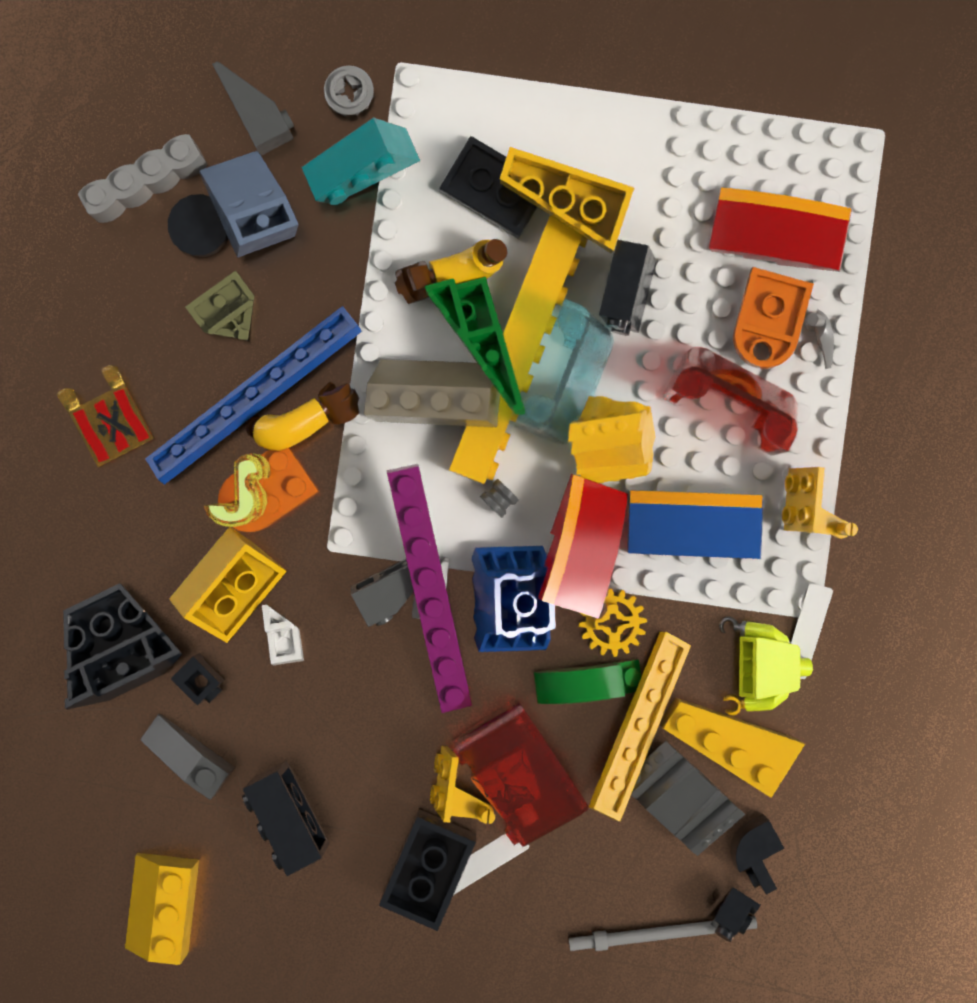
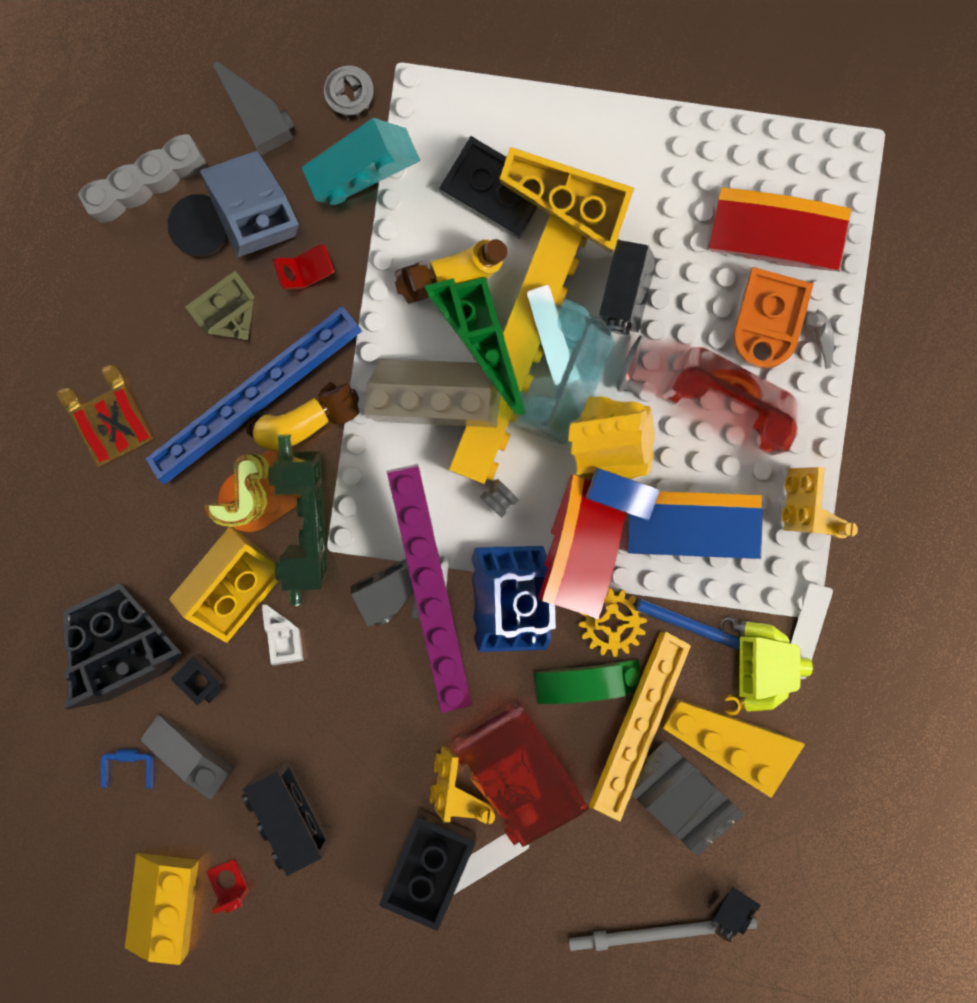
black brick [730,814,785,895] -> none
none -> blue piece [101,749,154,789]
none -> red bracket [207,859,249,915]
none -> clear green brick [268,434,328,606]
none -> red bracket [272,244,334,289]
none -> white sticker [527,285,576,385]
none -> blue slope [586,467,660,520]
none -> light grey bar [617,336,644,396]
none -> blue bar [635,599,740,651]

